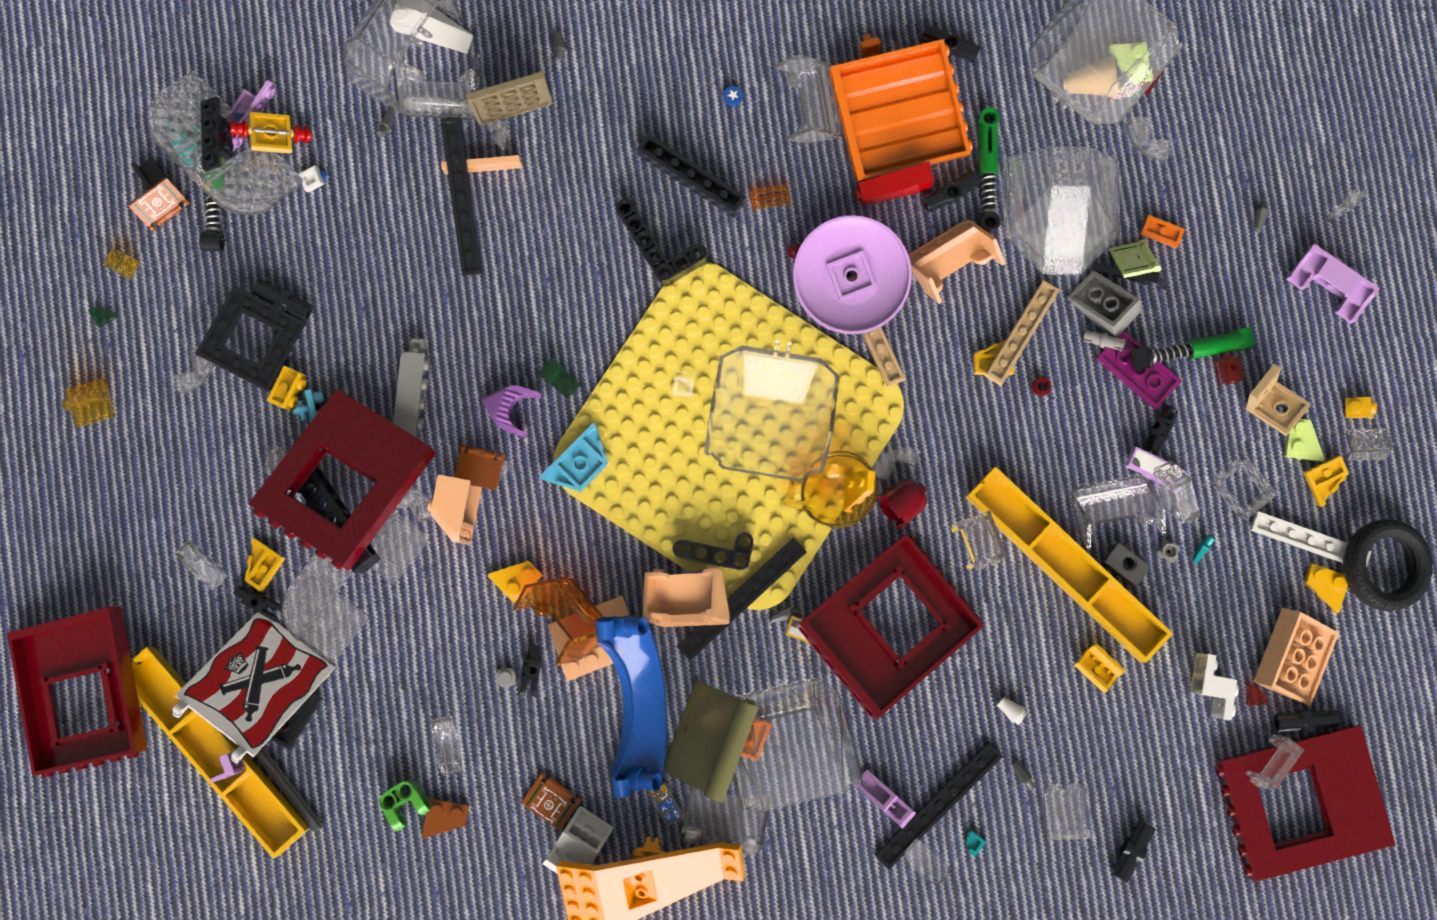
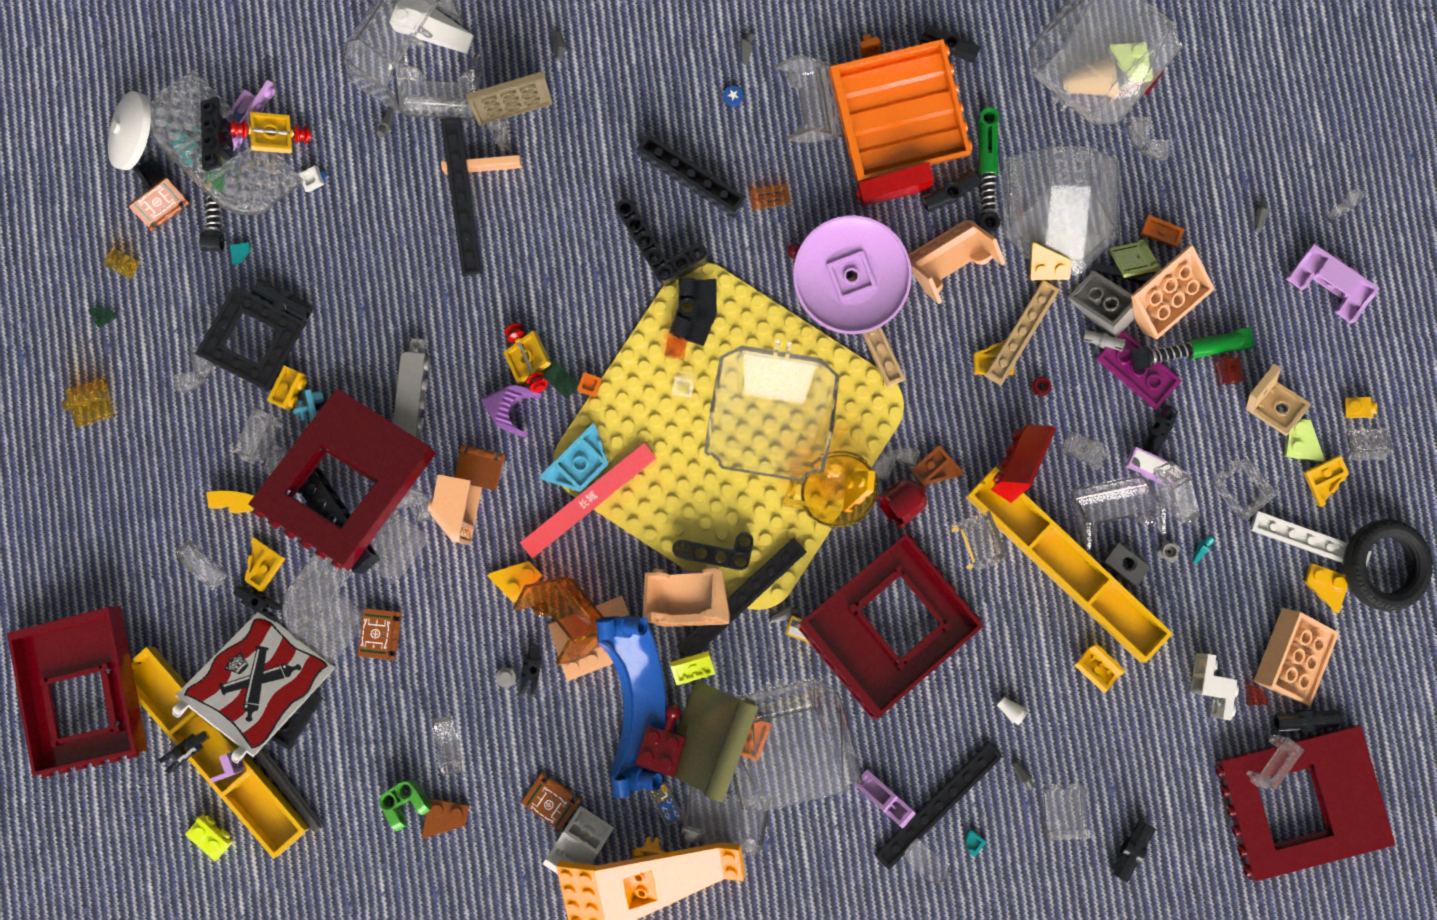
none -> white dish [108,91,151,170]
none -> black hinge [158,731,210,774]
none -> neon yellow bracket [185,815,234,861]
none -> yellow slope [206,491,254,514]
none -> teal tile [230,242,251,265]
none -> clear window [233,408,283,464]
none -> dark orange piece [357,608,402,660]
none -> yellow plate [503,323,551,393]
none -> coral tile [520,443,657,558]
none -> orange tile [577,372,603,398]
none -> dark red plate [636,704,687,777]
none -> clear orange plate [664,337,687,361]
none -> black panel [668,278,717,346]
none -> neon yellow bracket [670,651,715,685]
none -> dark grey bar [740,33,755,65]
none -> dark orange wing [909,445,965,486]
none -> red slope [991,424,1056,503]
none -> wing [1030,241,1071,280]
none -> clear tile [1060,432,1107,471]
none -> light nougat slope [1131,244,1214,339]

